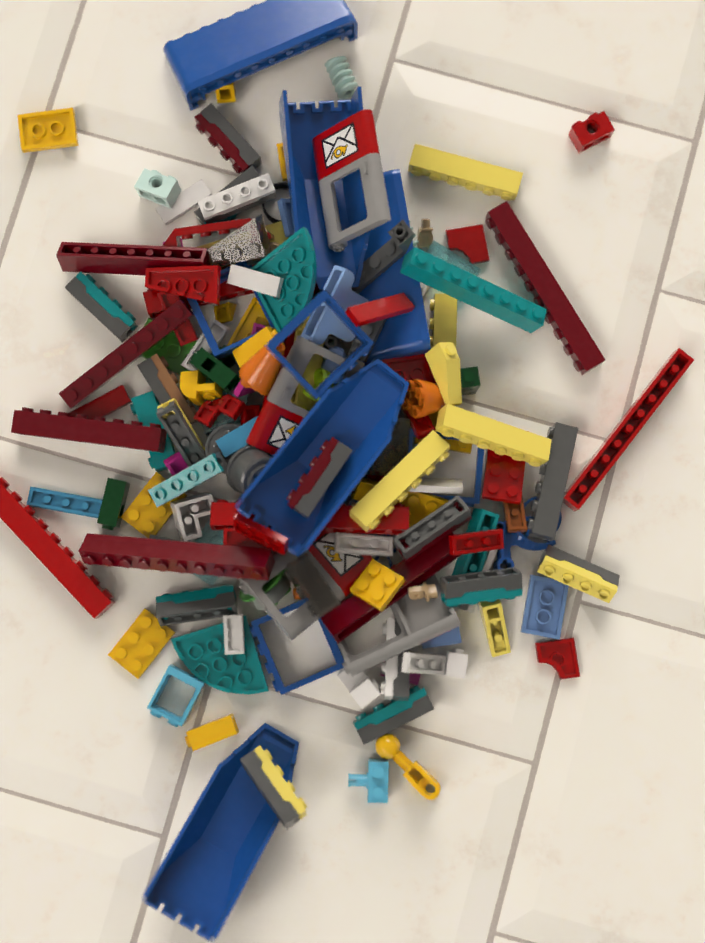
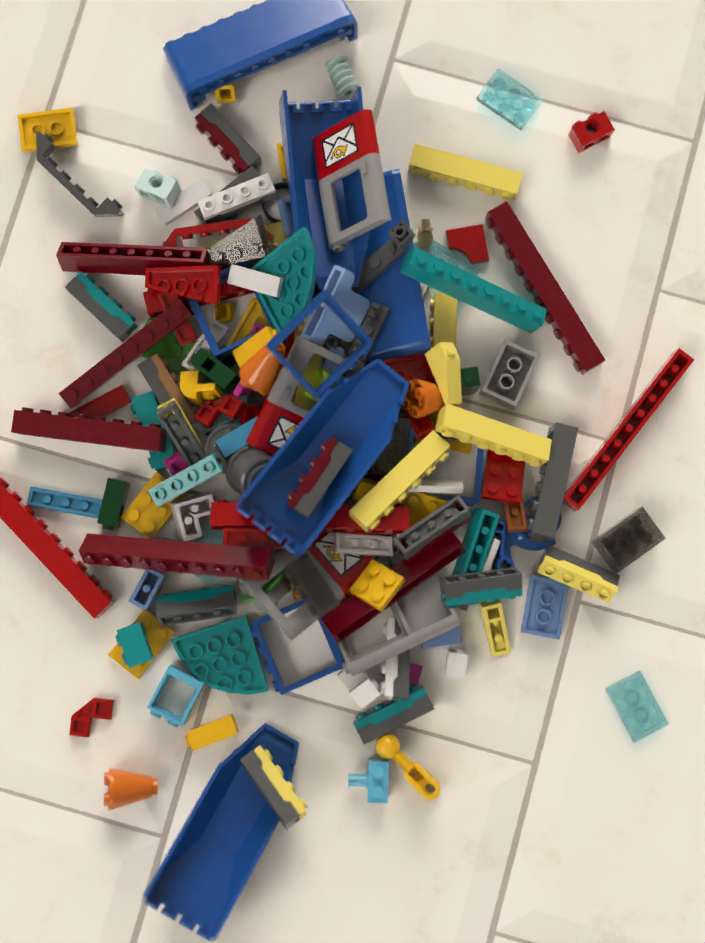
white plate [223,614,245,655] -> none
red tile [233,513,289,555] -> none
red tile [345,292,415,327] -> none
white tile [401,652,446,675] -> none
tan piece [408,582,438,602] -> none
red tile [449,528,504,556] -> none
red tile [535,638,580,679] -> none
none -> dark grey slope [36,131,125,217]
none -> red tile [69,697,114,738]
none -> orange cone [104,768,158,810]
none -> teal brick [116,622,155,668]
none -> medium blue brick [128,570,168,611]
none -> clear light blue plate [476,68,543,130]
none -> light grey brick [479,339,540,410]
none -> clear smoke brick [591,506,666,573]
none -> clear light blue plate [605,671,669,742]

